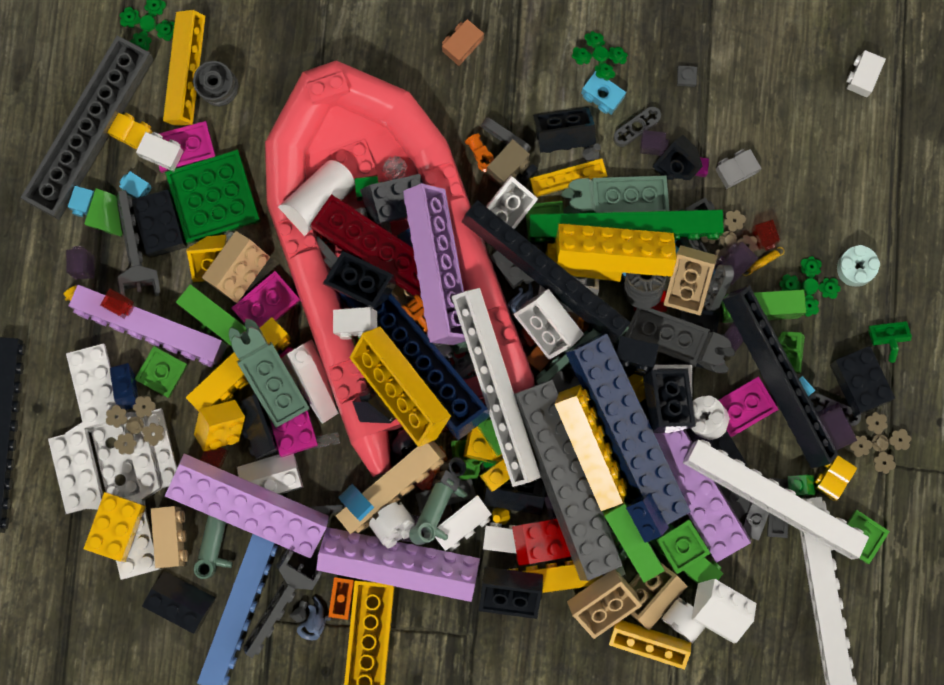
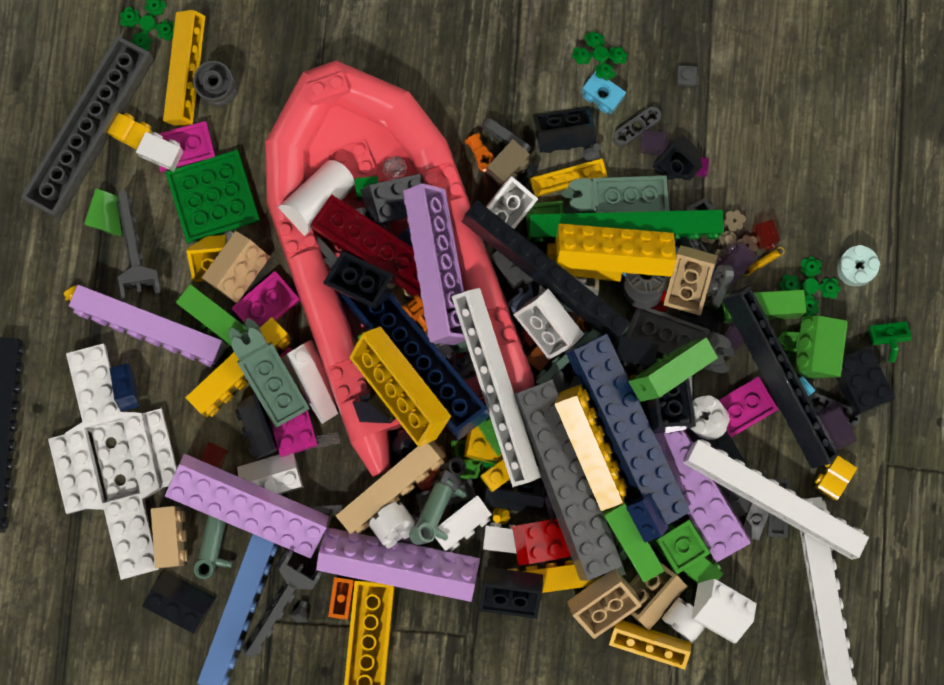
clear purple brick [66,246,95,279] -> none
medium azure brick [68,186,94,217] -> none
yellow brick [83,492,146,562] -> none
clear red brick [100,288,134,319] -> none
dark tan plant [106,396,164,455] -> none
medium azure brick [119,171,152,199] -> none
black brick [132,189,187,258] -> none
bright green plate [134,346,188,398] -> none
yellow brick [194,400,245,451] -> none
sand blue piece [297,596,331,640] -> none
white brick [333,307,377,340] -> none
dark azure slope [338,483,374,521] -> none
nougat brick [442,19,484,66] -> none
light grey brick [715,149,761,189] -> none
green brick [787,475,815,496] -> none
white brick [846,50,886,97] -> none
bright green plate [847,510,890,564] -> none
dark tan plant [850,412,911,474] -> none
none -> bright green brick [628,337,718,402]
none -> bright green slope [795,316,848,378]

